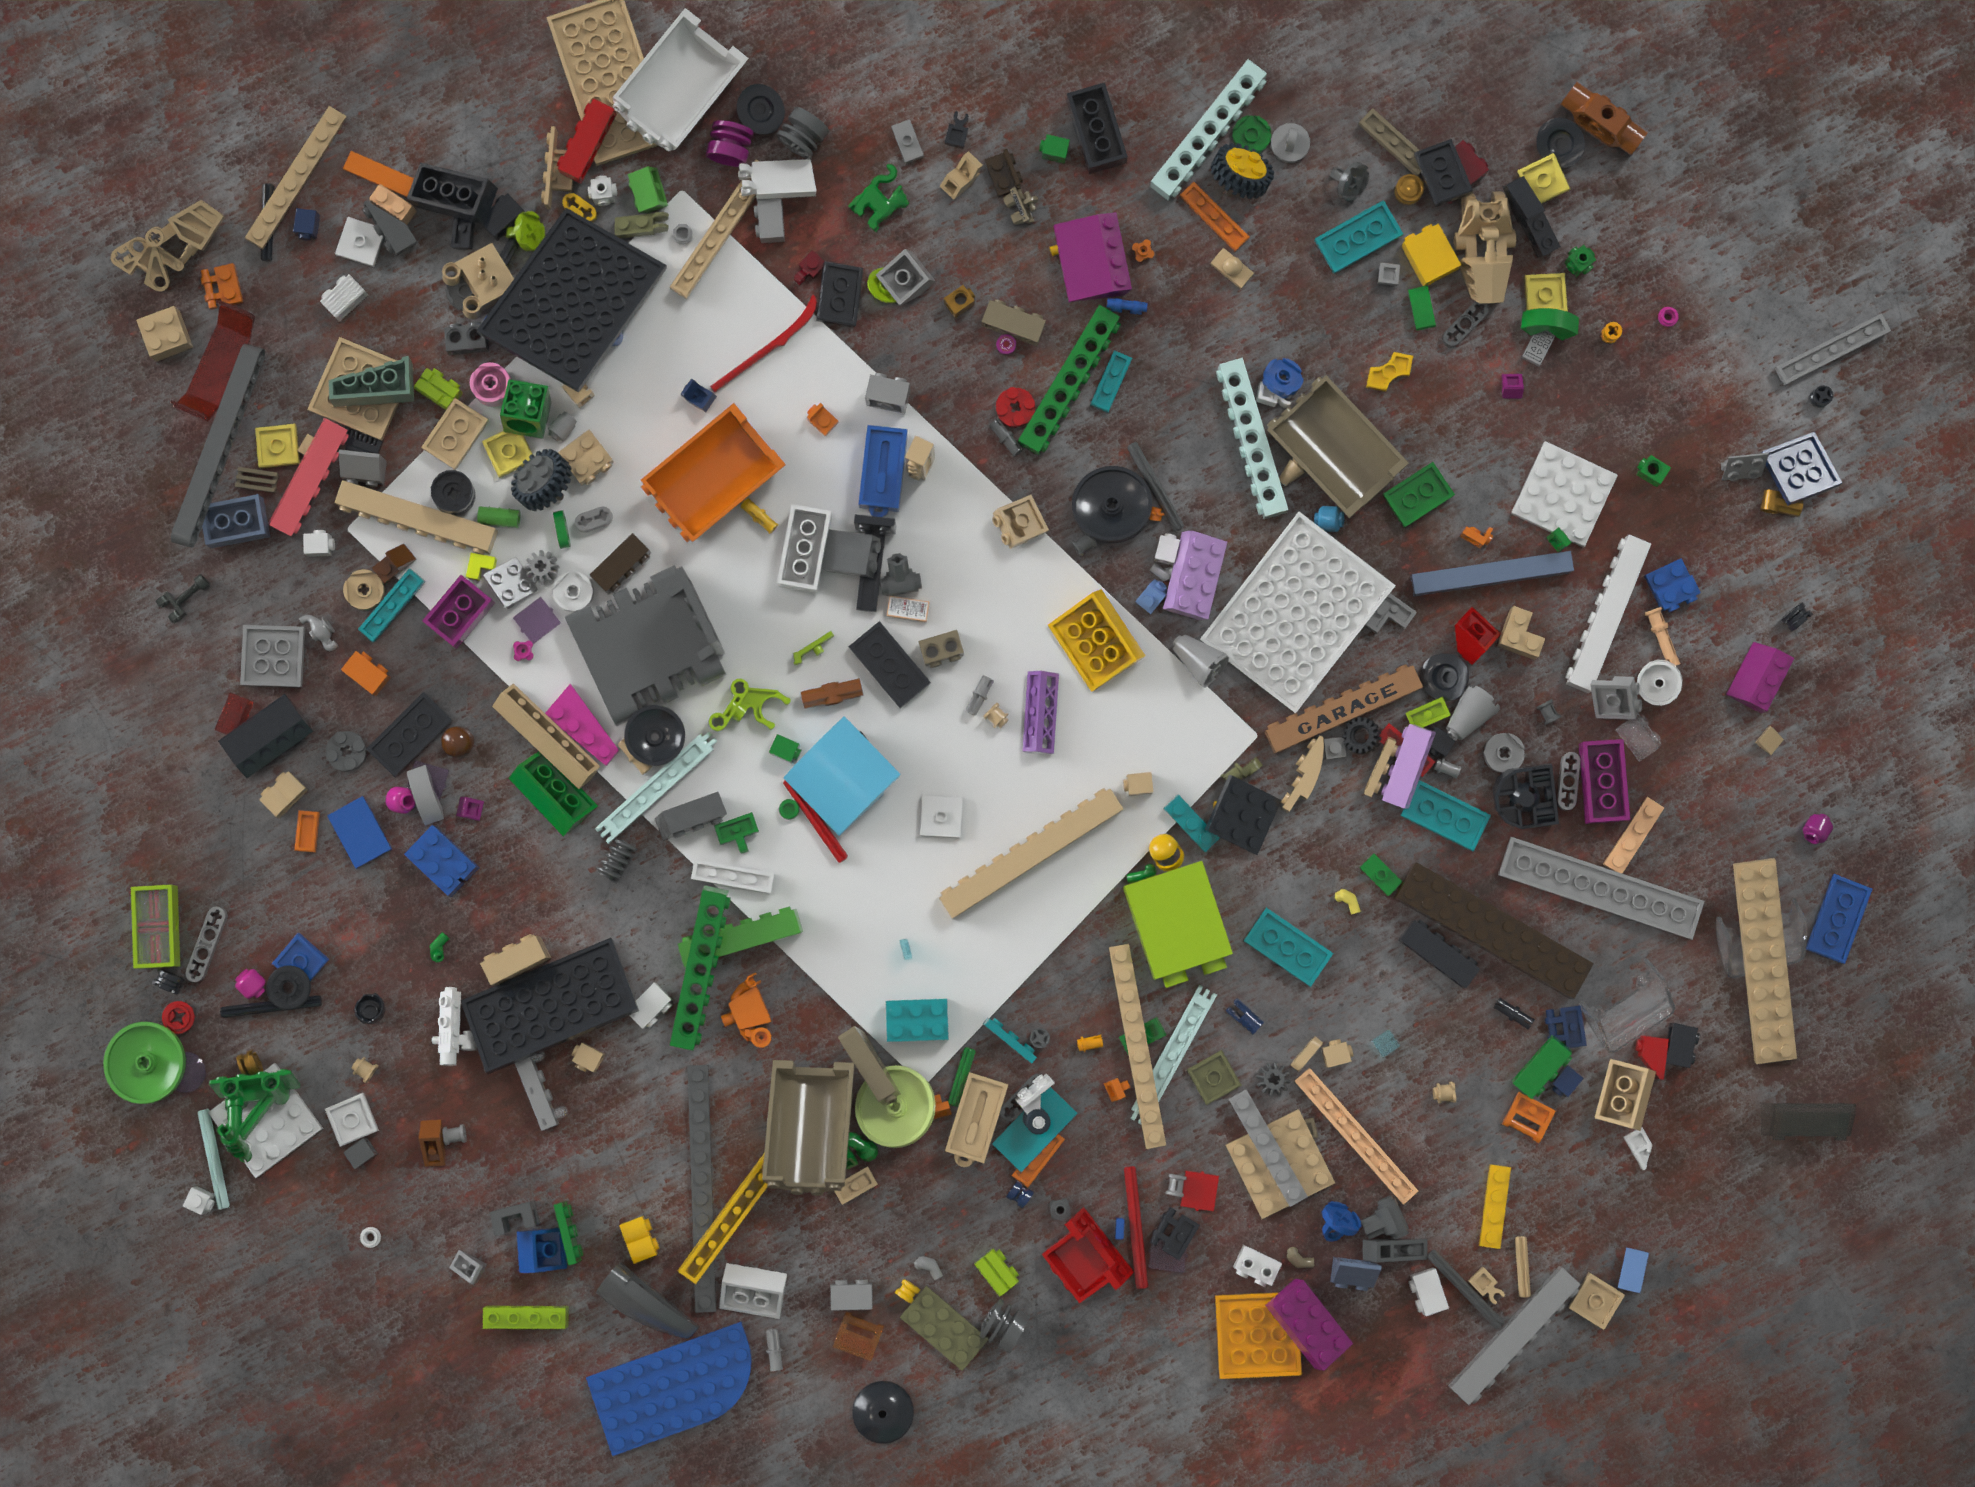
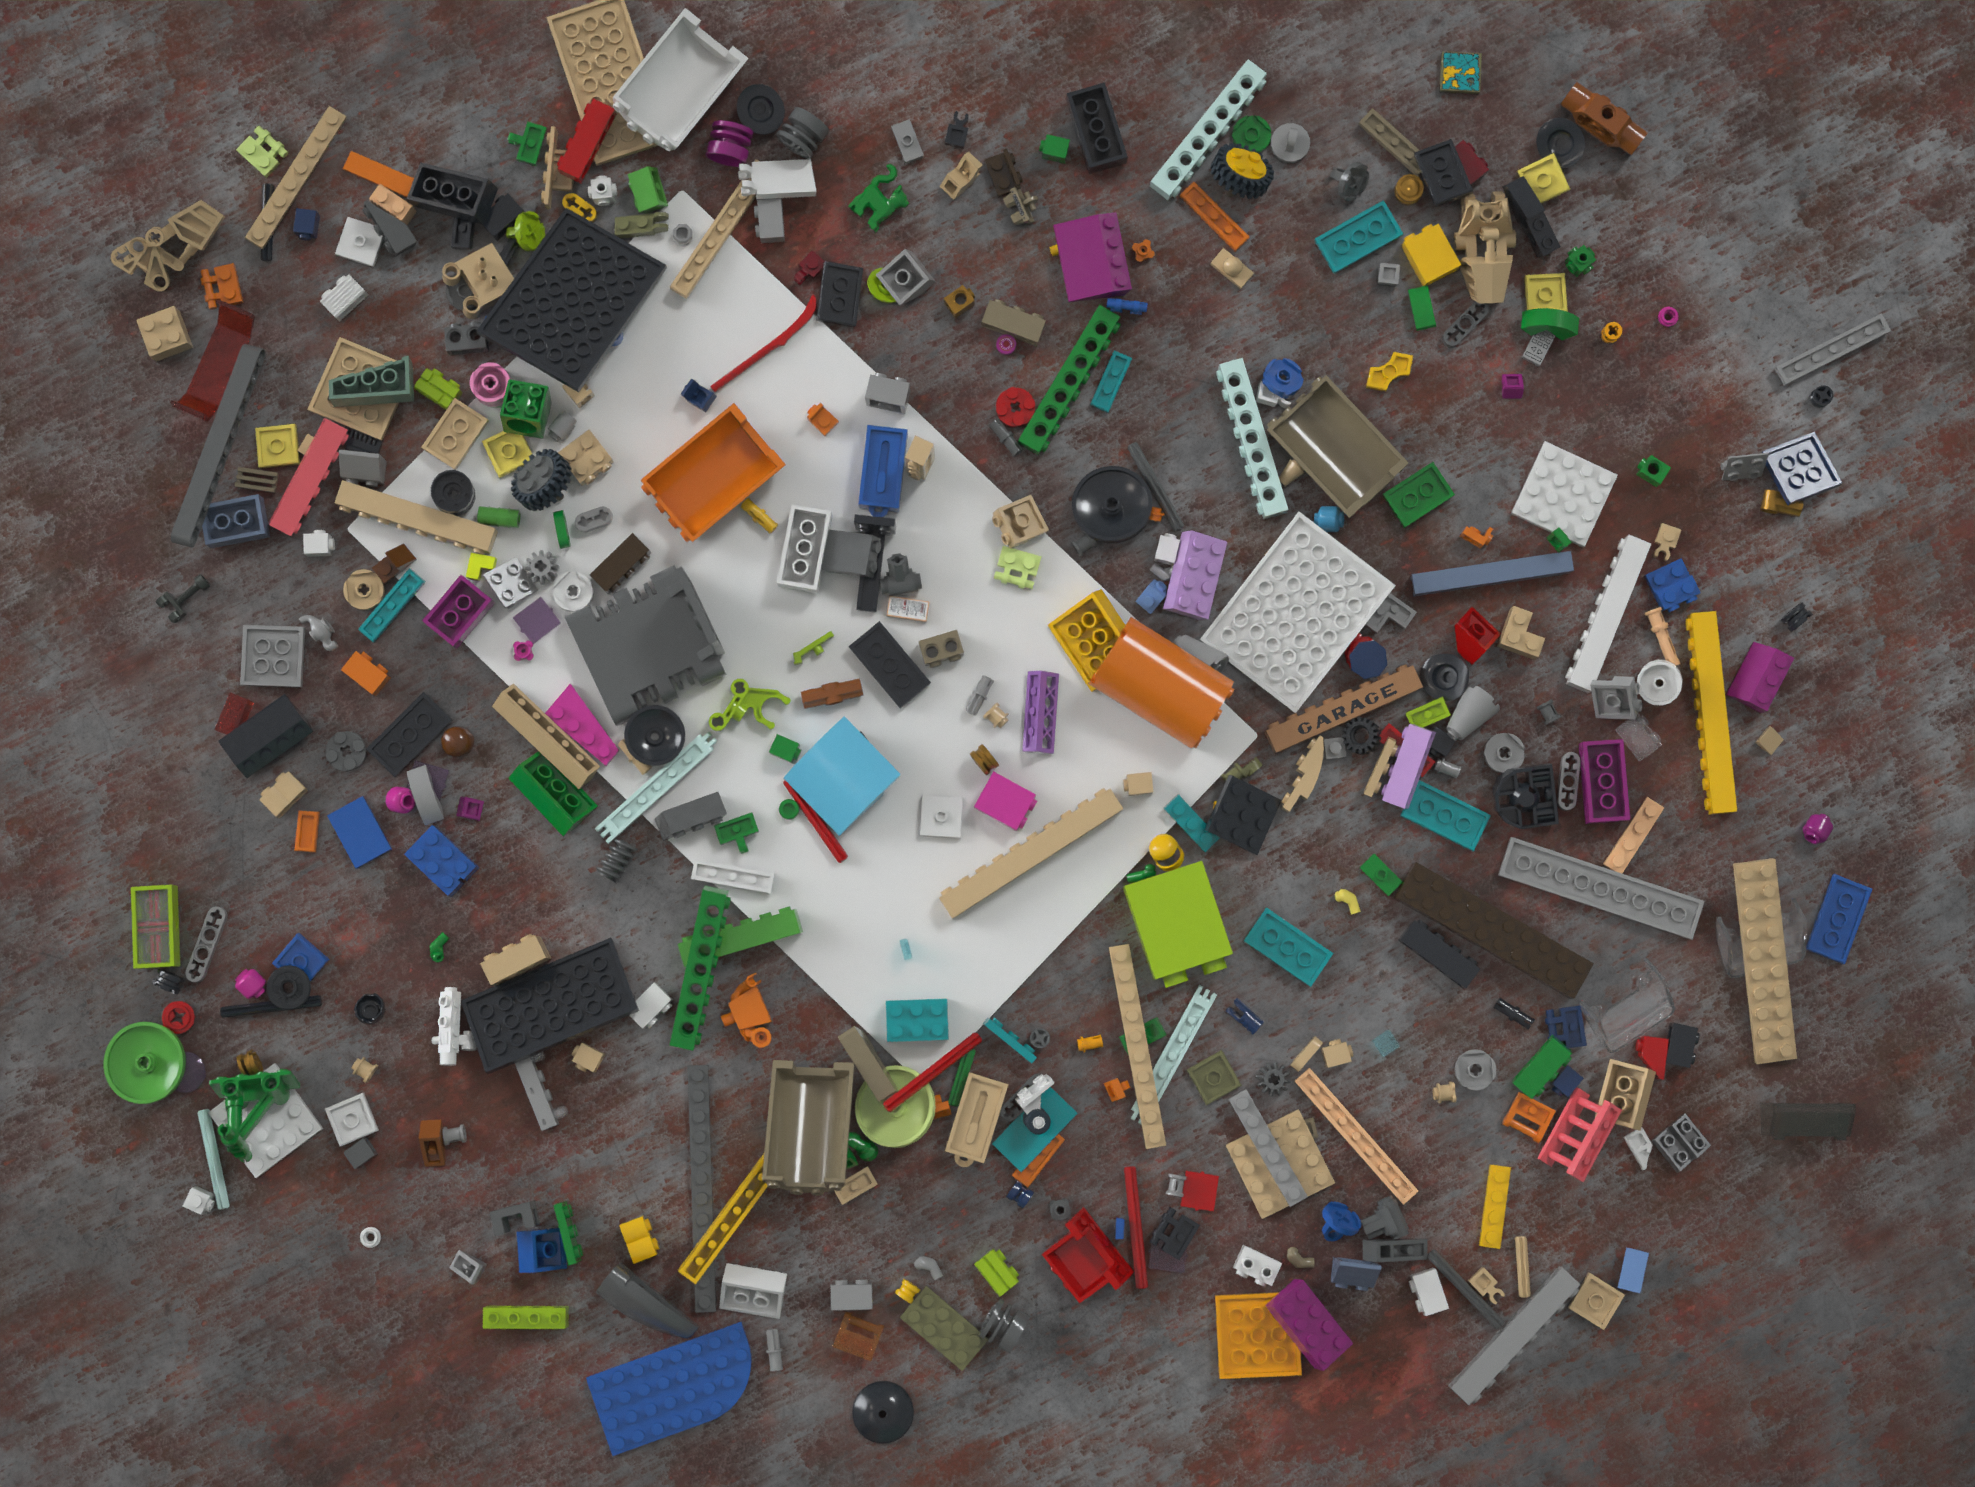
none -> yellowish green plate [236,126,288,178]
none -> green plate [507,121,547,166]
none -> red axle [883,1032,982,1112]
none -> pearl gold wheel [969,744,999,776]
none -> dark pink brick [974,771,1037,831]
none -> yellowish green plate [994,546,1042,589]
none -> orange cylinder [1088,617,1235,749]
none -> dark blue piece [1345,633,1388,679]
none -> tile [1440,51,1482,94]
none -> light grey plate [1454,1049,1496,1090]
none -> coral fence [1538,1087,1622,1182]
none -> flat silver slope [1651,1114,1711,1173]
none -> tan plate [1653,523,1681,561]
none -> yellow brick [1685,611,1737,815]

